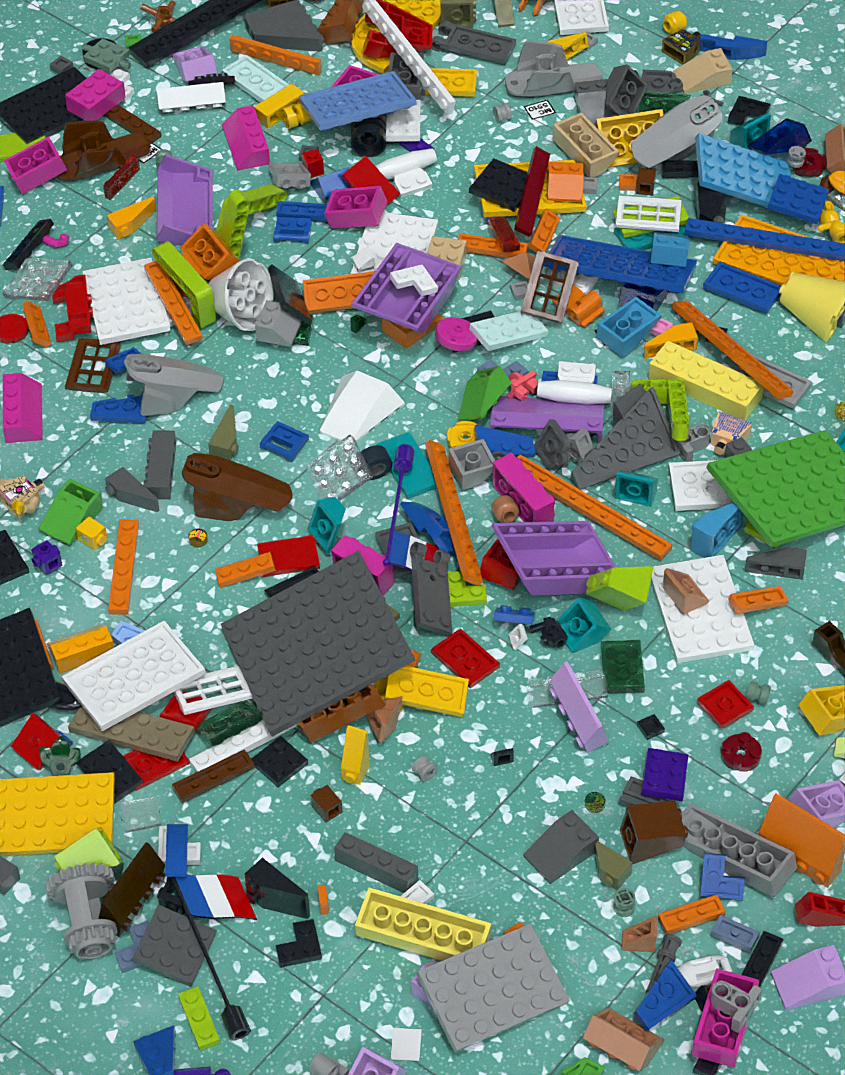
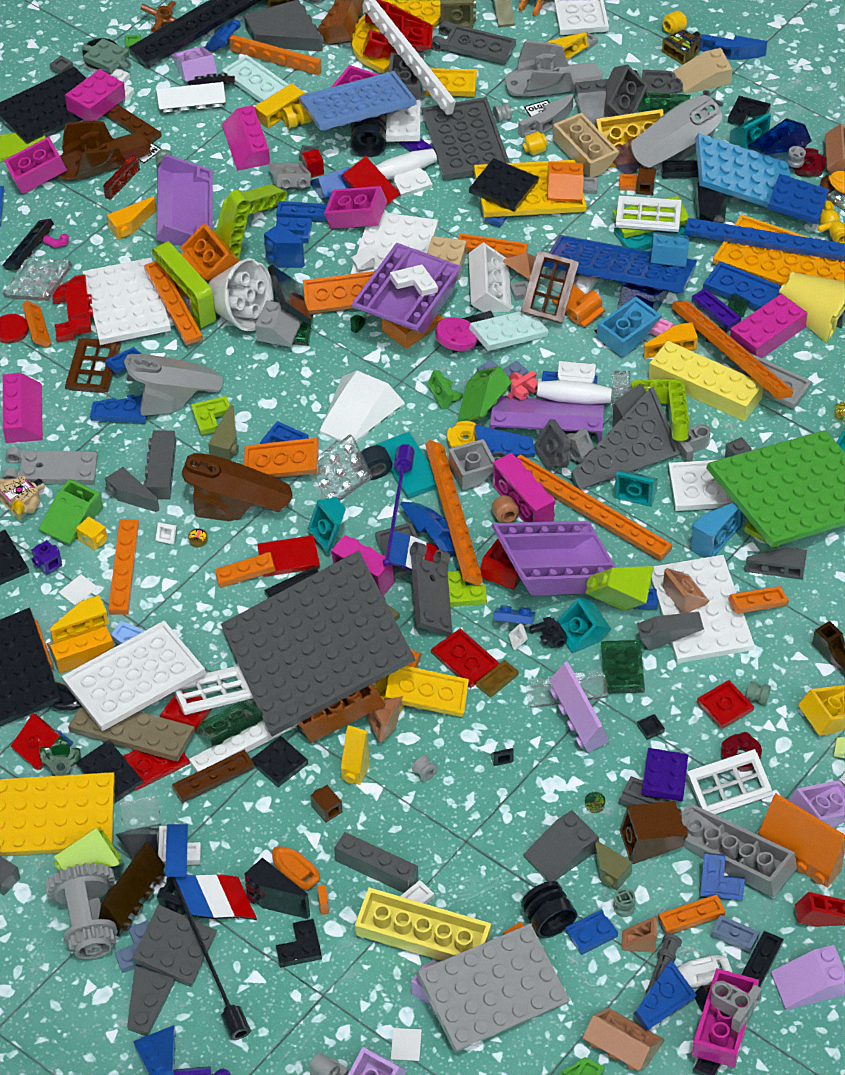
lime plate [178,986,220,1051] -> none
clear red plate [488,217,520,253] -> none
dark red tile [514,146,551,237] -> none
orange plate [527,208,560,253] -> none
light nougat torso [711,411,752,455] -> none
none -> light grey hinge [2,447,98,485]
none -> yellow slope [50,595,109,641]
none -> white sticker [59,574,98,605]
none -> black slope [115,828,159,859]
none -> dark grey wing [127,966,175,1036]
none -> white slope [155,522,177,545]
none -> lime plate [191,396,230,435]
none -> blue plate [204,20,241,51]
none -> orange plate [244,438,319,478]
none -> blue slope [264,223,305,268]
none -> orange piece [272,846,320,890]
none -> dark grey plate [421,97,510,180]
none -> bright green tile [427,370,463,409]
none -> white slope [469,242,511,312]
none -> pearl gold tile [476,660,519,698]
none -> light grey slope [518,94,574,138]
none -> black wheel [521,881,577,938]
none -> yellow head [522,131,549,156]
none -> blue plate [565,909,618,955]
none -> piece [613,138,641,174]
none -> blue plate [637,589,658,609]
none -> dark grey slope [637,611,704,651]
none -> white piece [686,749,773,815]
none -> dark purple plate [692,288,741,330]
none -> clear green plate [727,293,750,317]
none -> dark pink brick [730,294,807,358]

